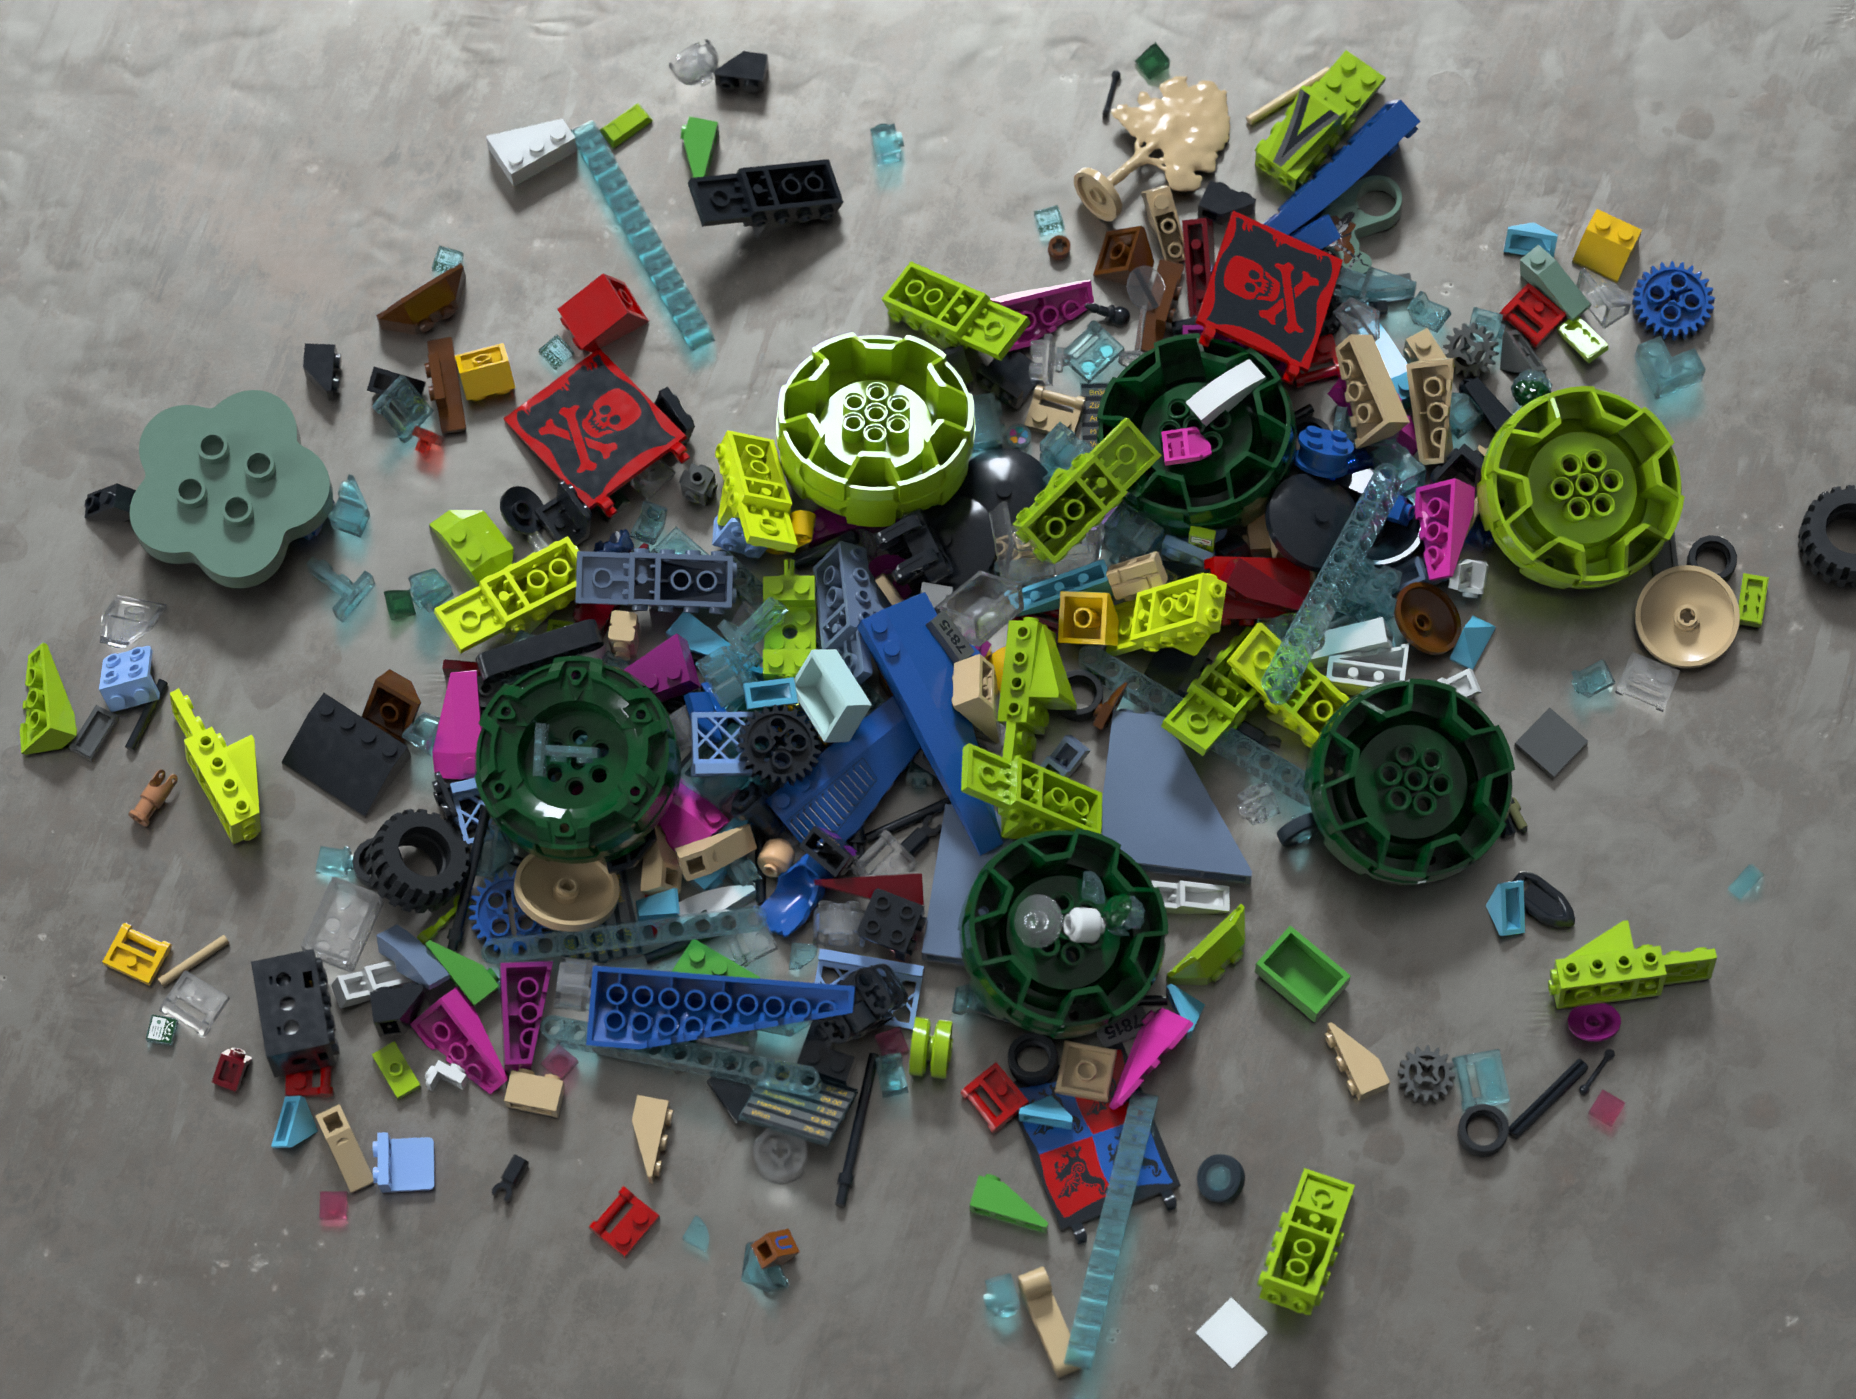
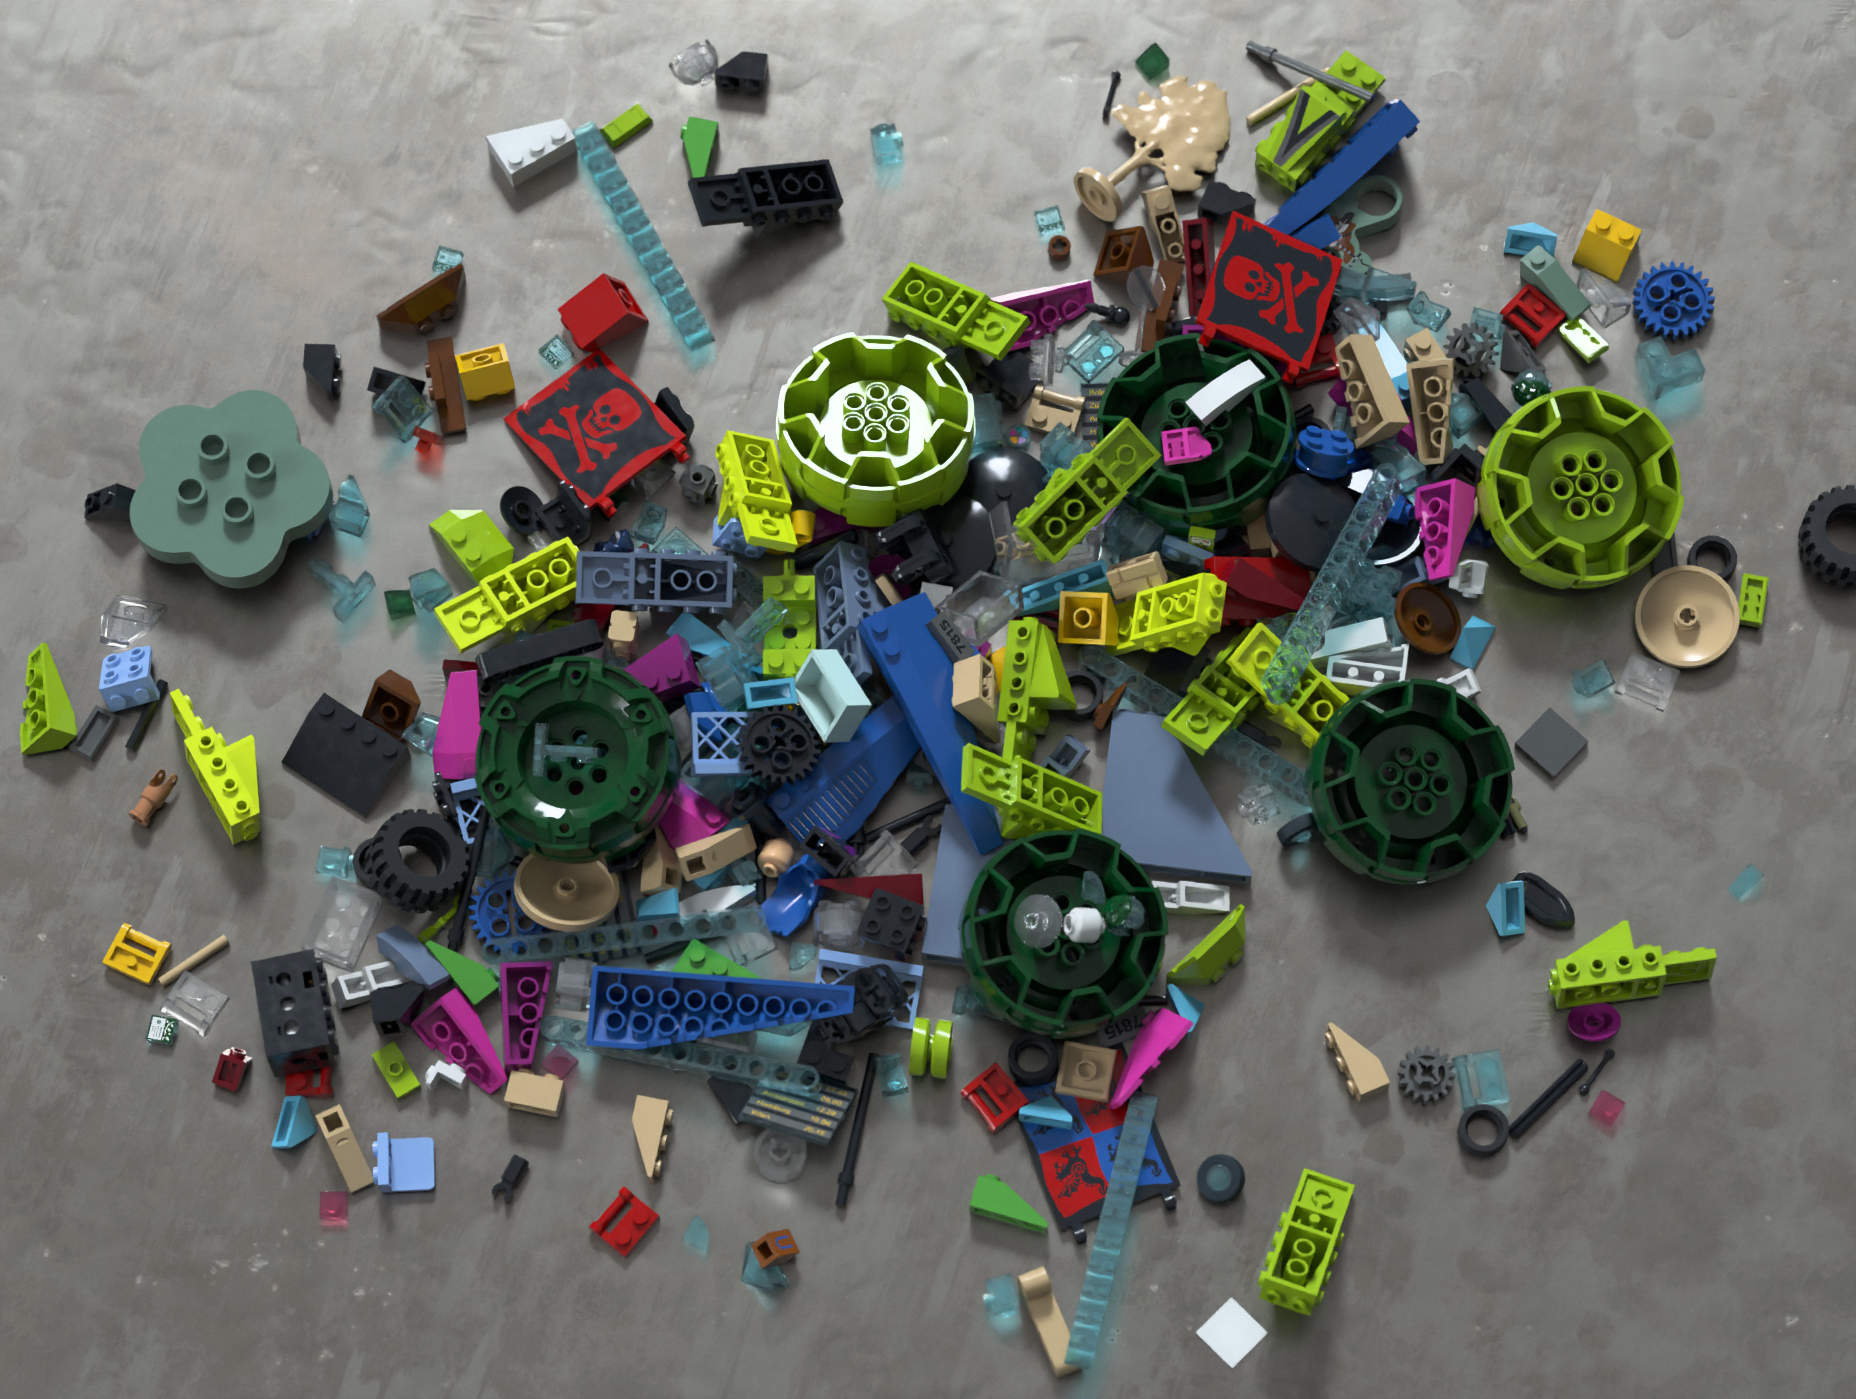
clear pink plate [875,1026,909,1062] -> none
bright green piece [1255,925,1351,1022] -> none
none -> dark grey bar [1246,41,1375,103]

